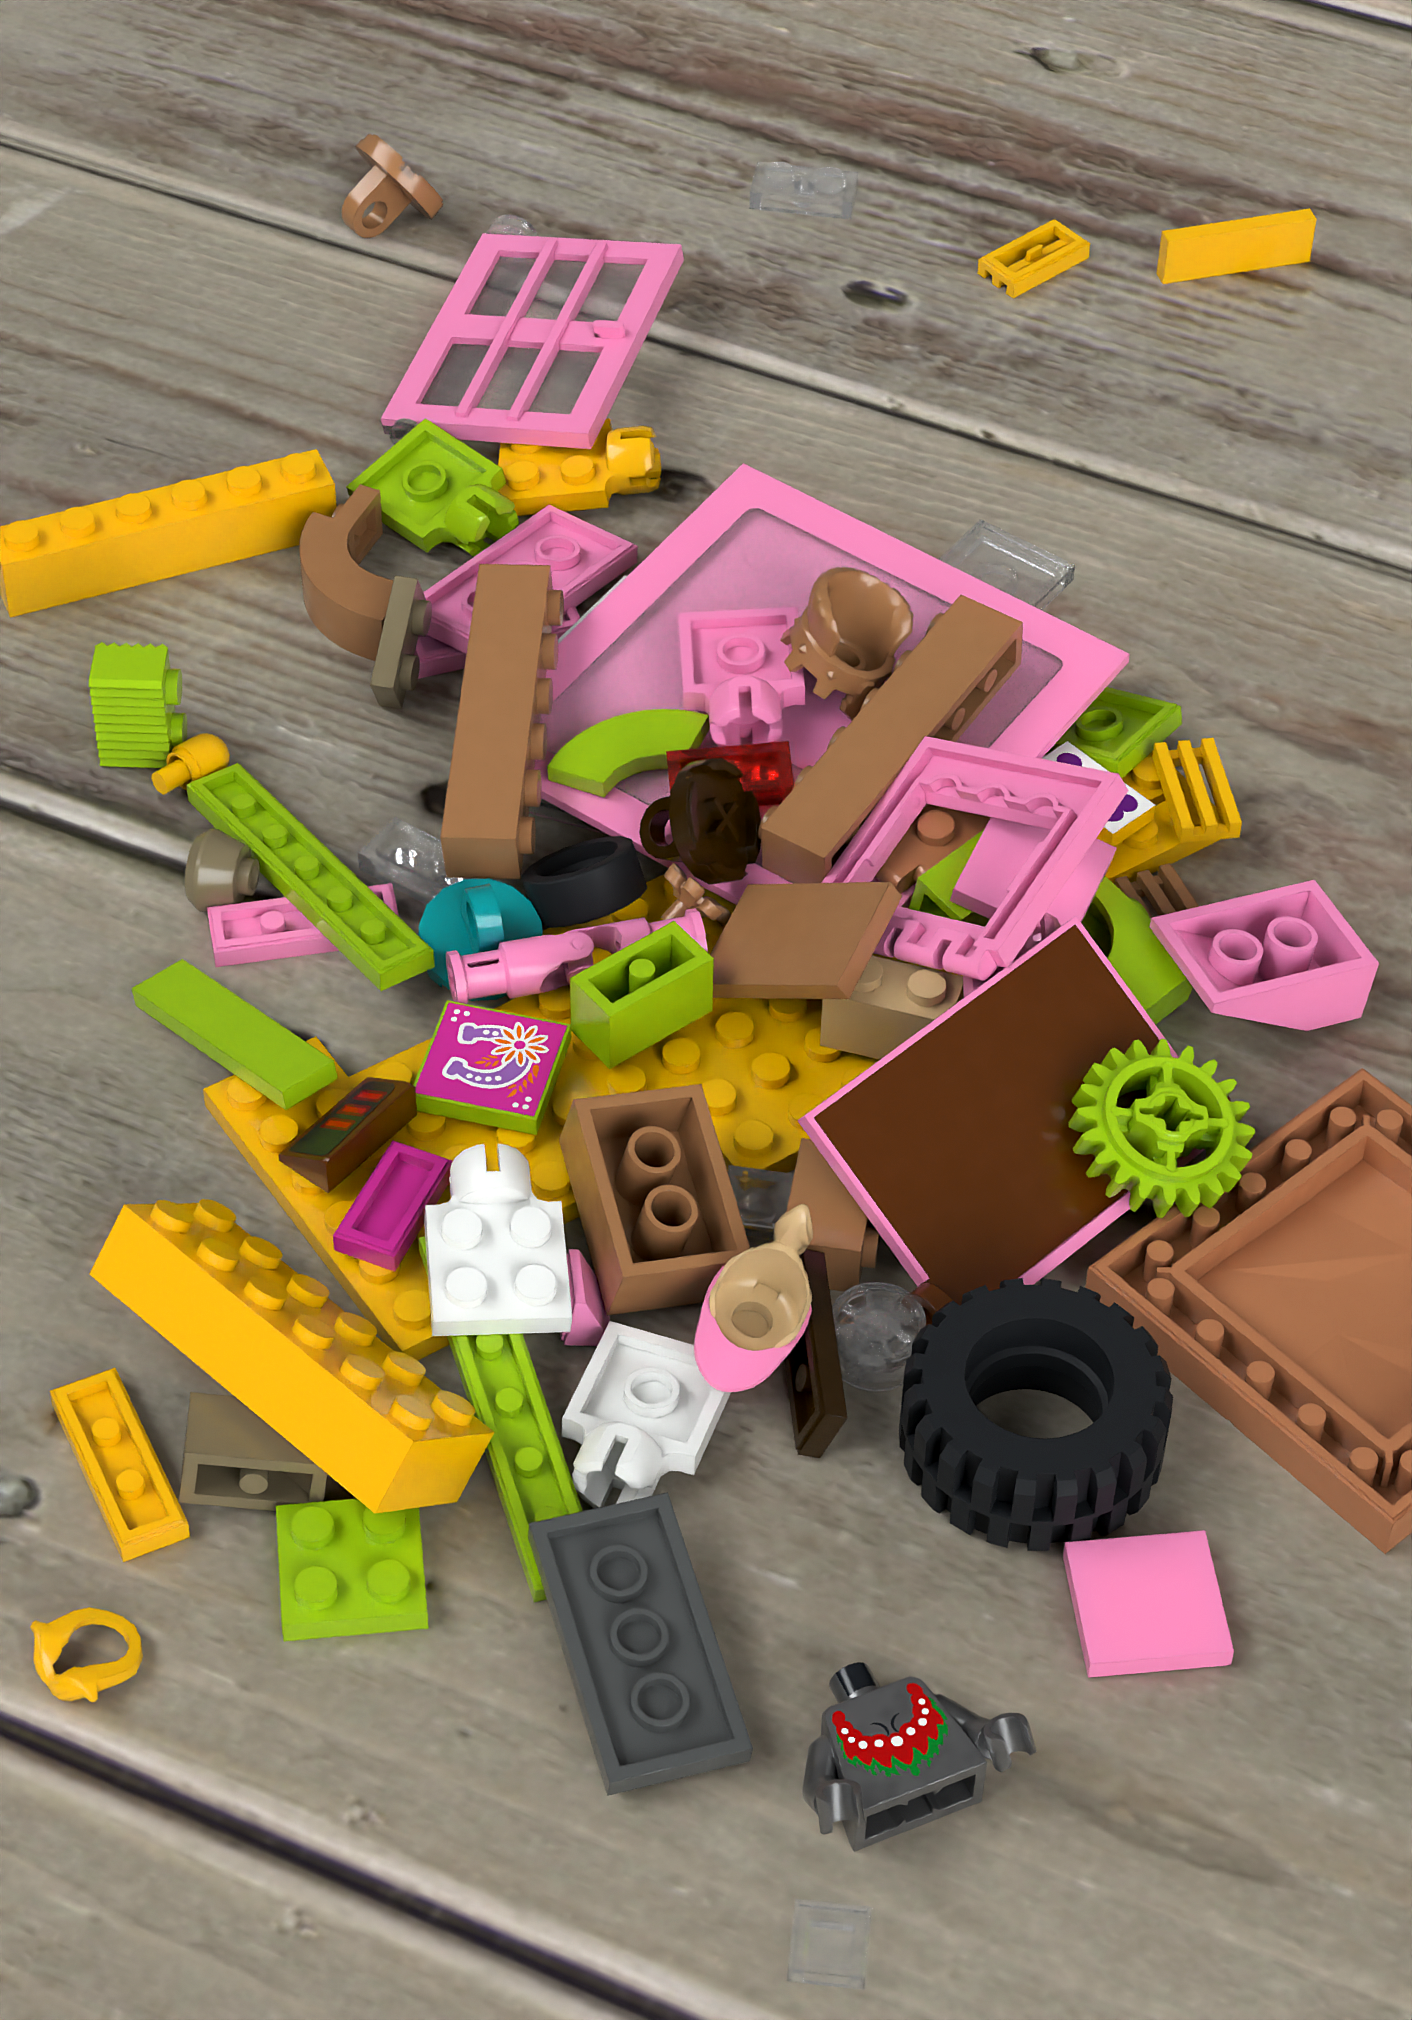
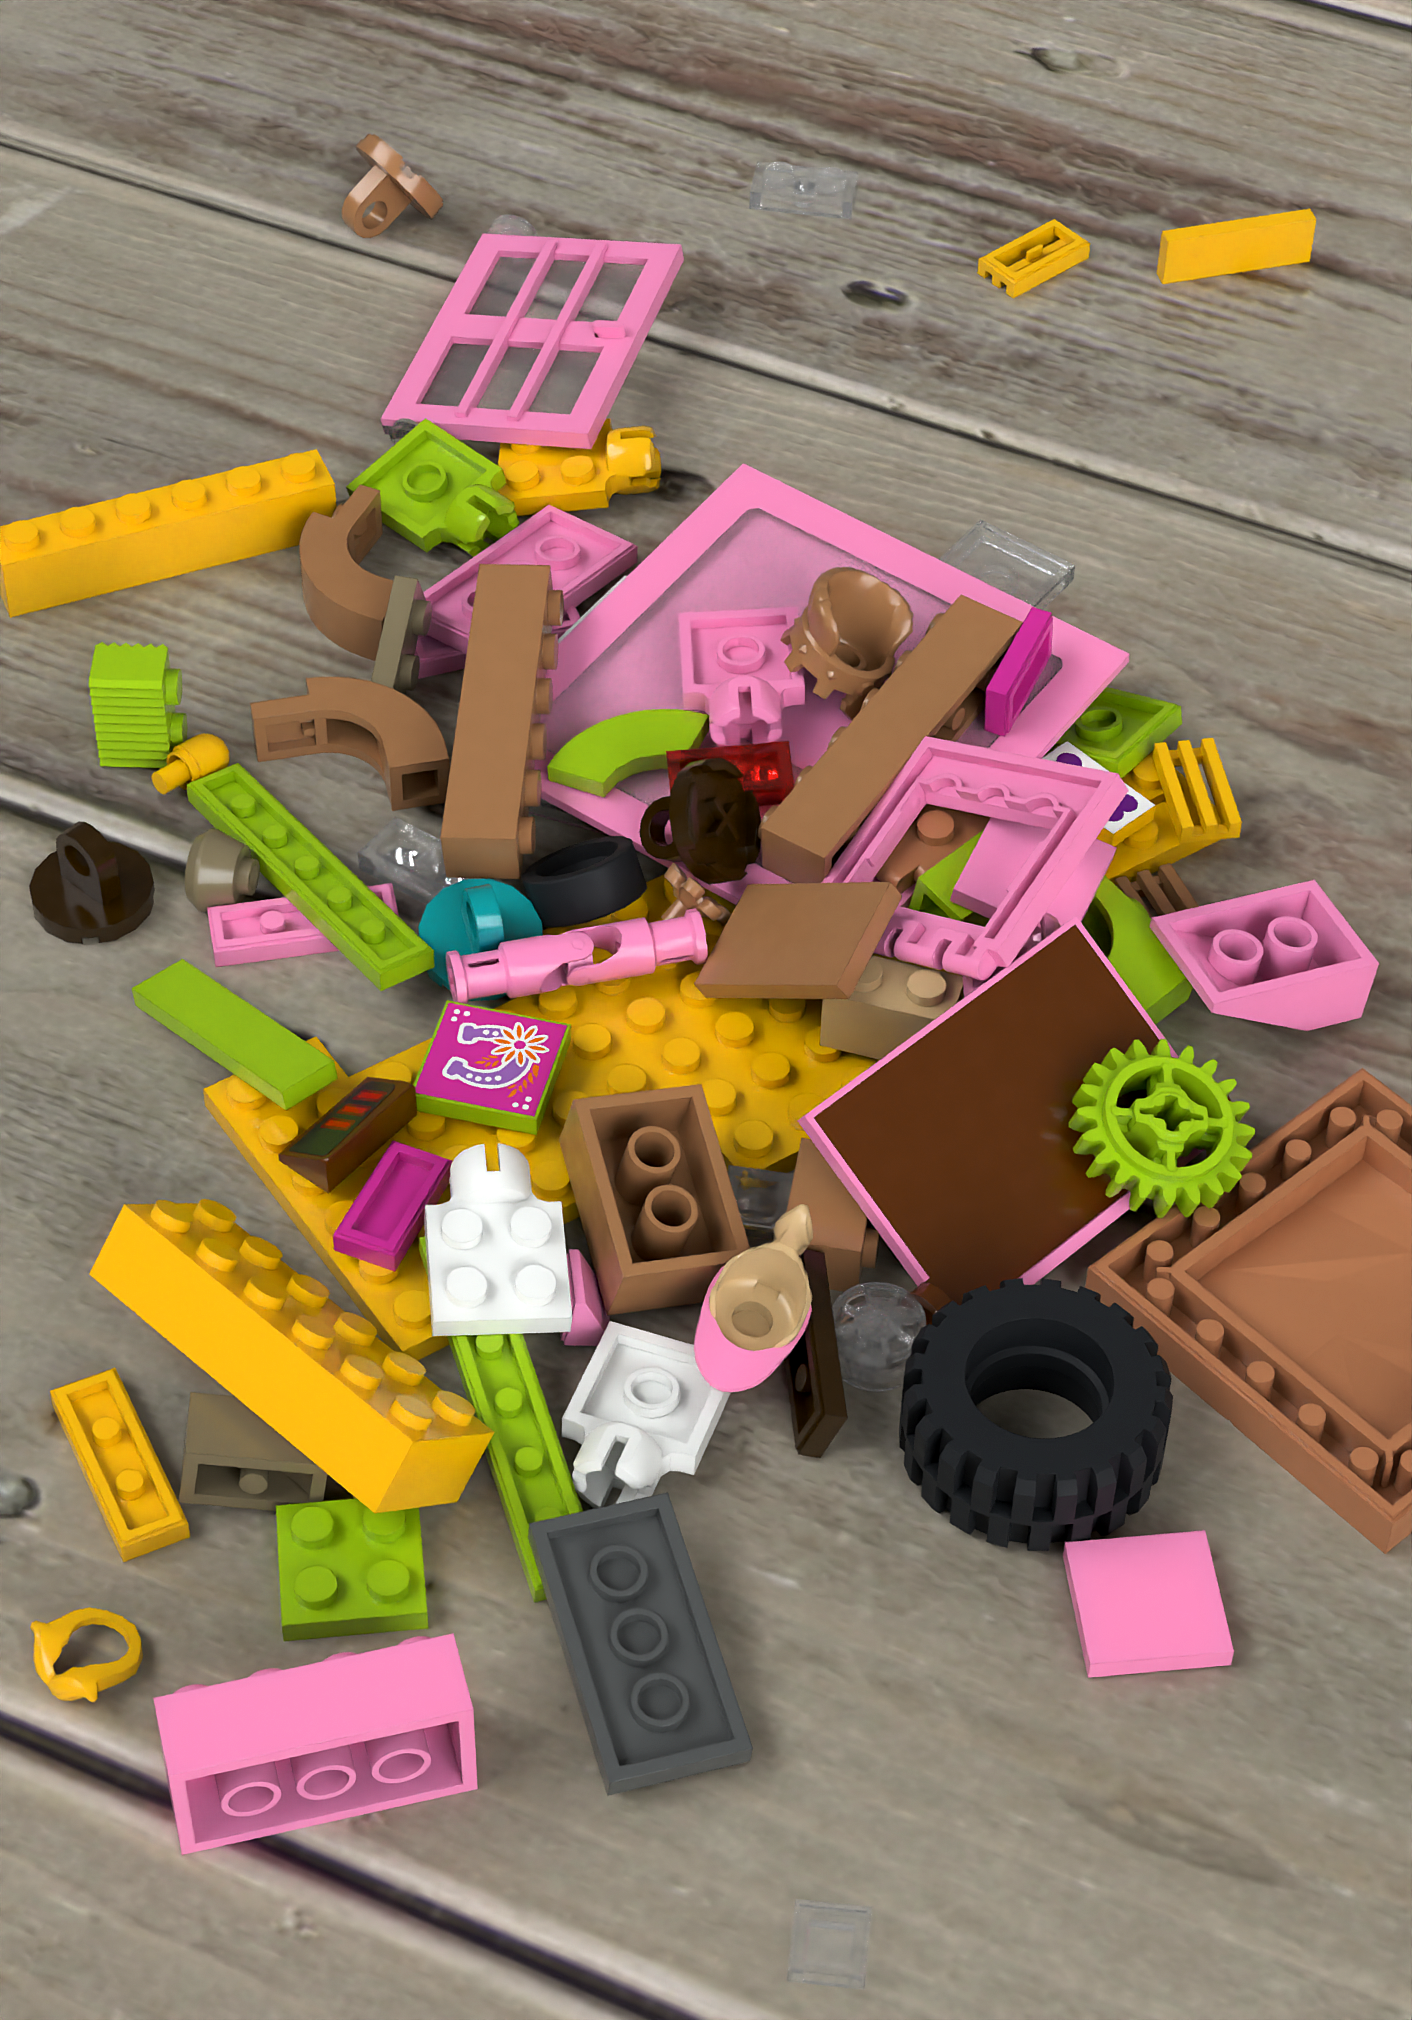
lime brick [570,921,714,1069] -> none
flat silver torso [802,1662,1037,1852] -> none
none -> dark brown tile [29,821,155,944]
none -> bright pink brick [153,1633,478,1855]
none -> medium nougat arch [250,677,450,811]
none -> dark pink tile [985,607,1053,736]

